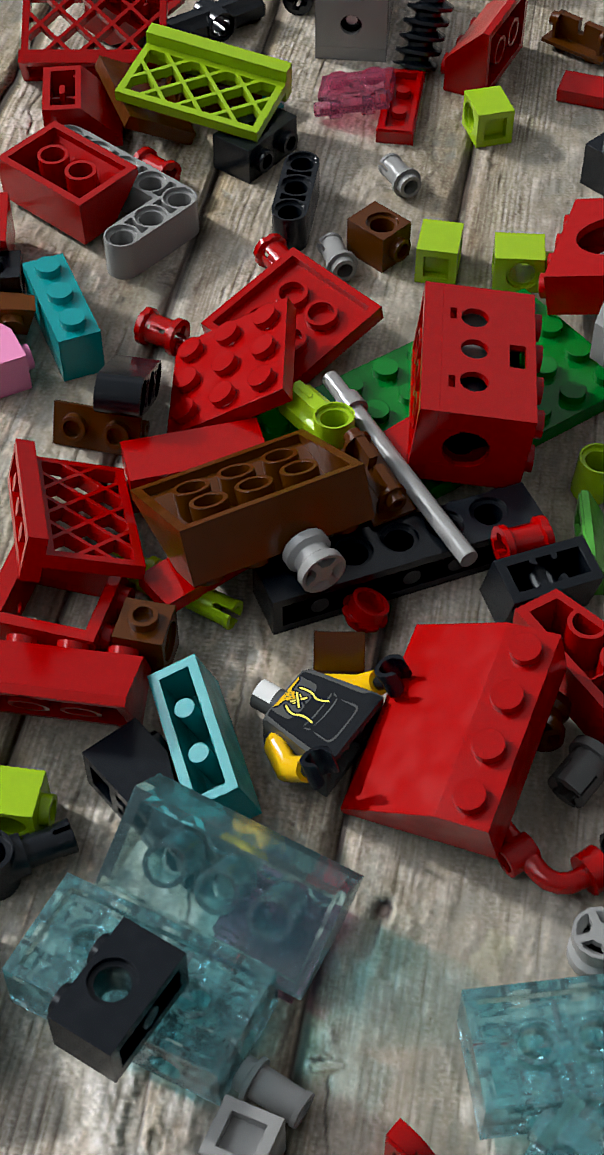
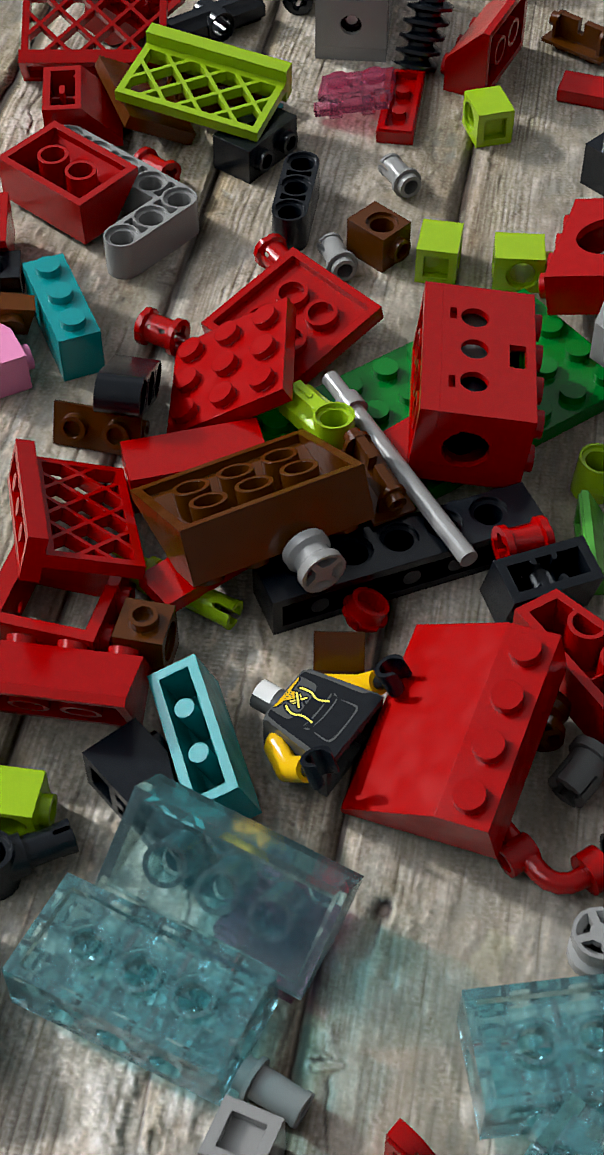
black brick [47,917,190,1083] -> none

